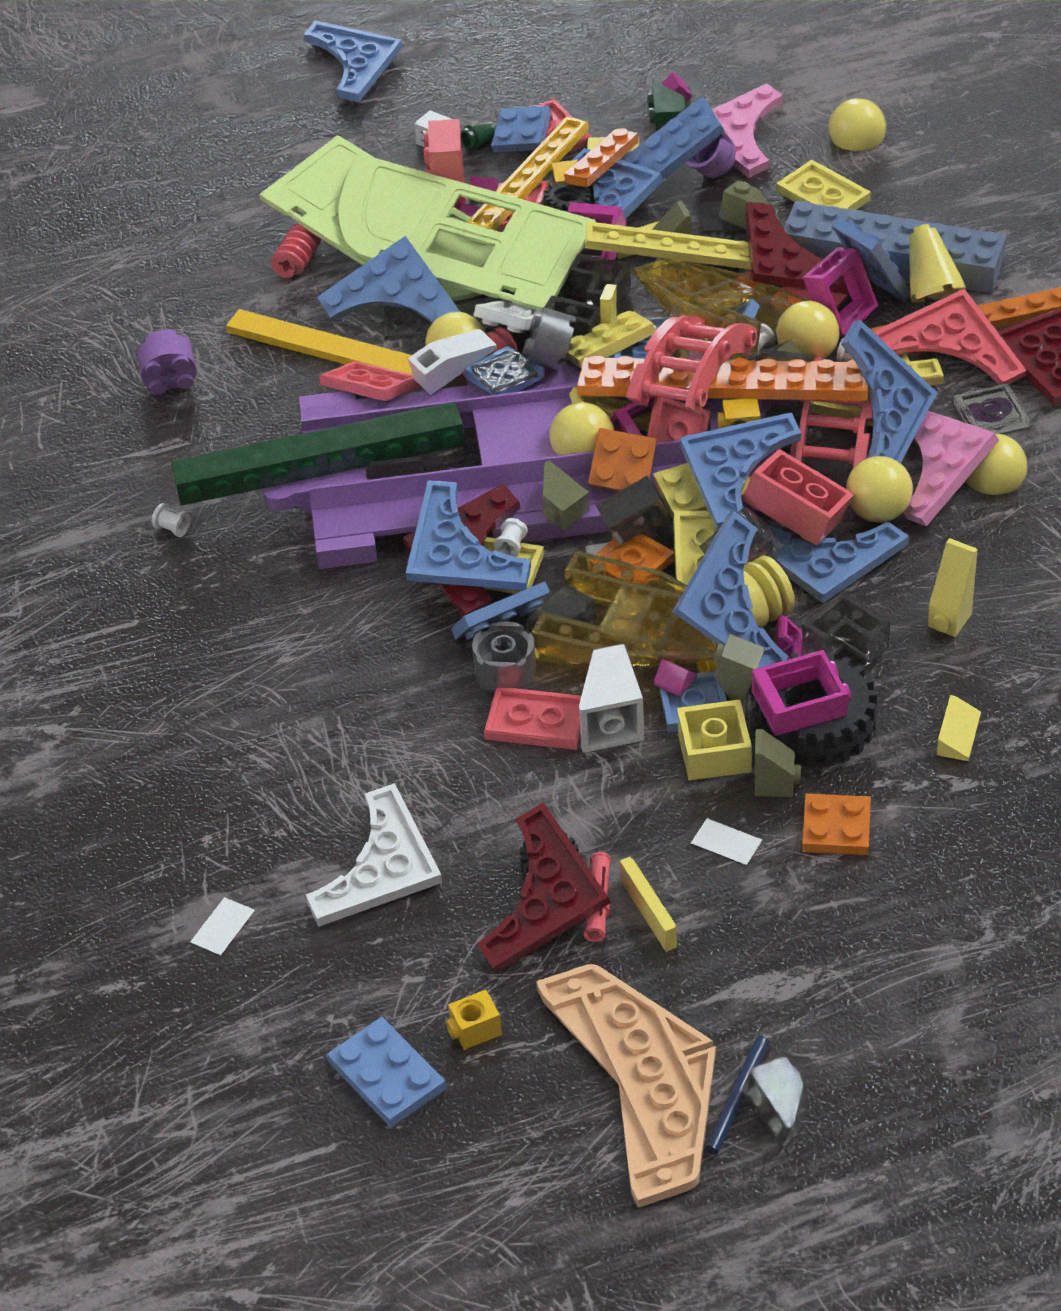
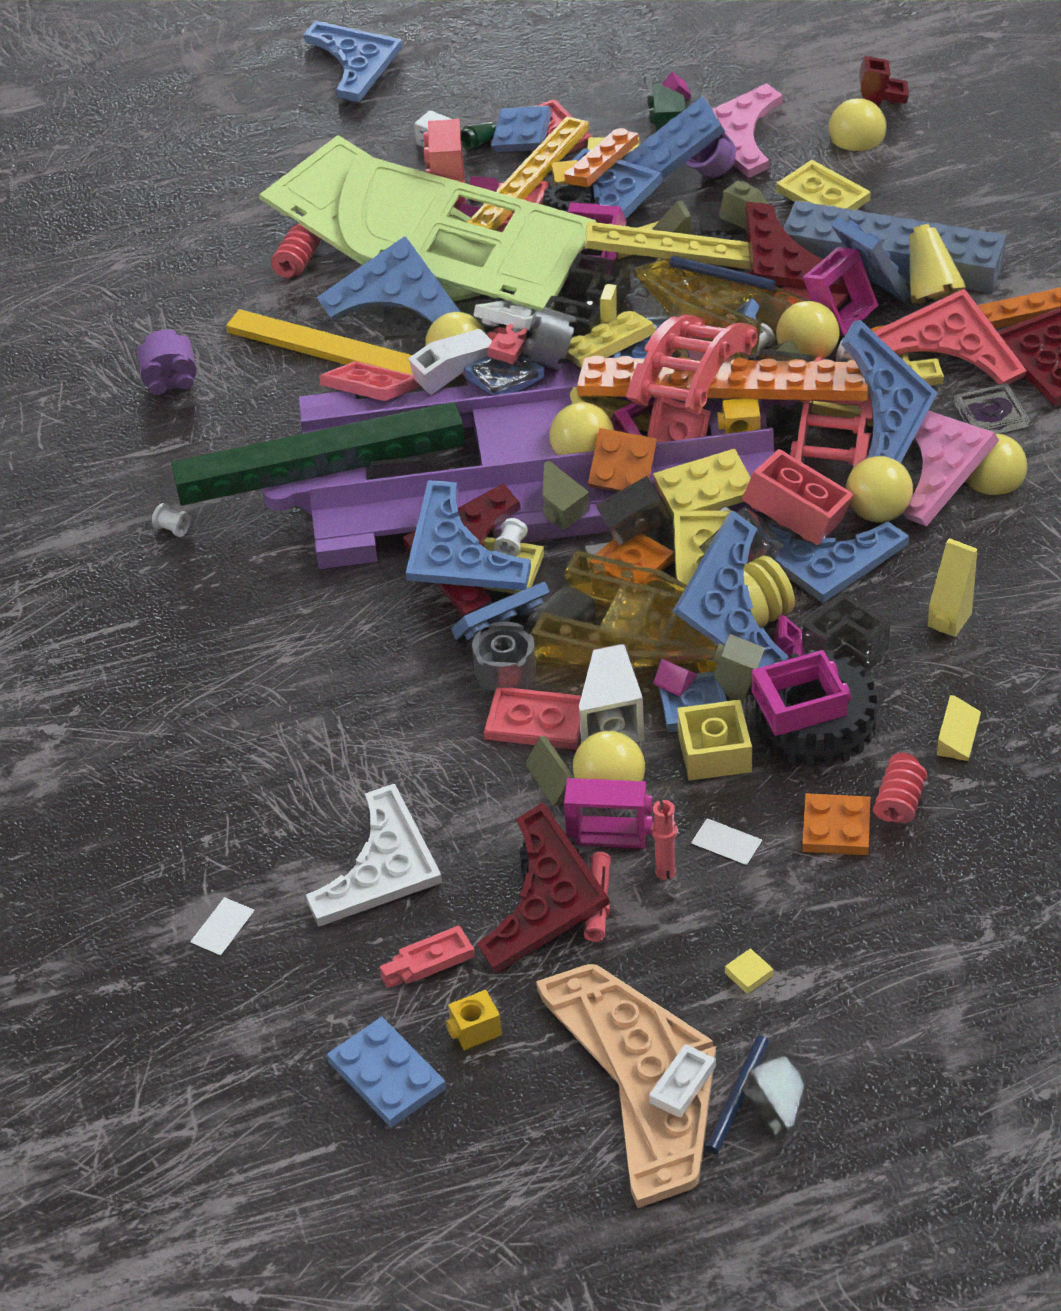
light yellow tile [620,857,677,952] -> none
medium blue plate [680,412,801,531] -> none
olive slope [755,729,801,797] -> none
none -> coral hinge [380,926,475,988]
none -> coral plate [487,324,527,364]
none -> olive slope [526,735,574,806]
none -> dark pink window [564,778,653,849]
none -> light yellow piece [573,731,645,781]
none -> white plate [649,1044,716,1118]
none -> coral pin [651,800,678,880]
none -> dark blue bar [669,256,776,291]
none -> light yellow tile [725,948,773,994]
none -> dark red brick [859,56,909,107]
none -> coral piece [873,752,927,824]

